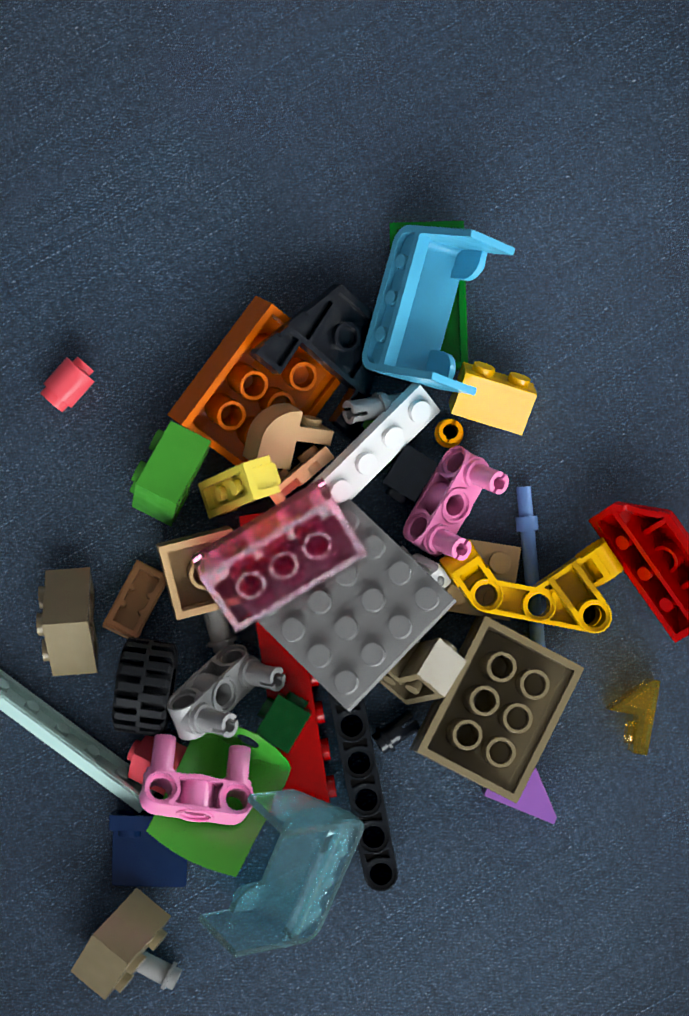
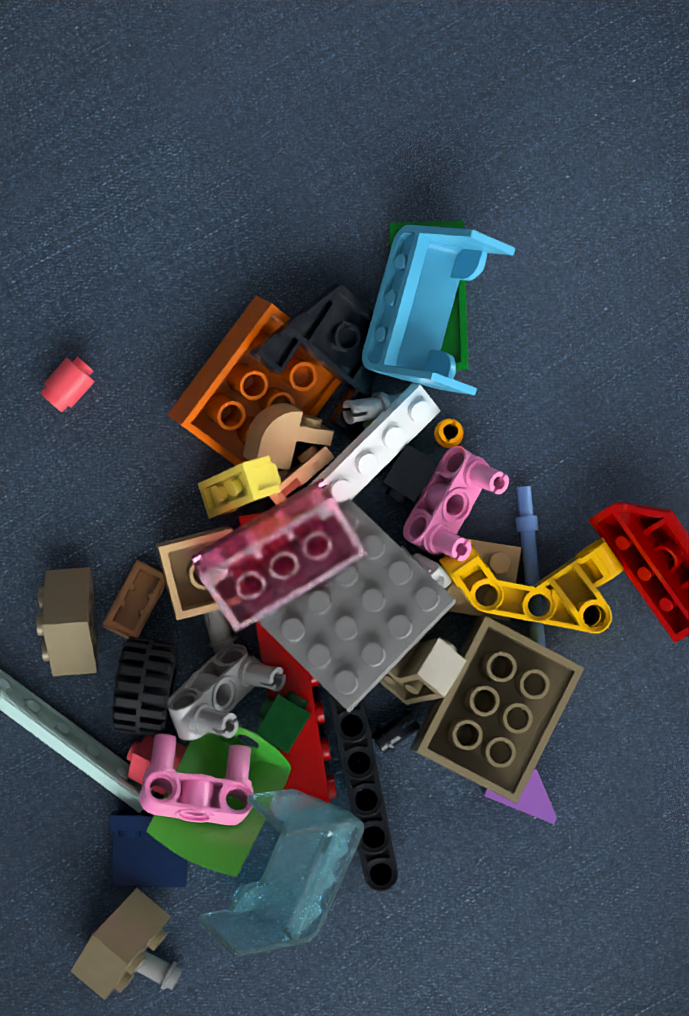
bright green brick [129,421,211,527] -> none
yellow brick [448,361,537,435] -> none
clear yellow slope [605,678,660,755] -> none

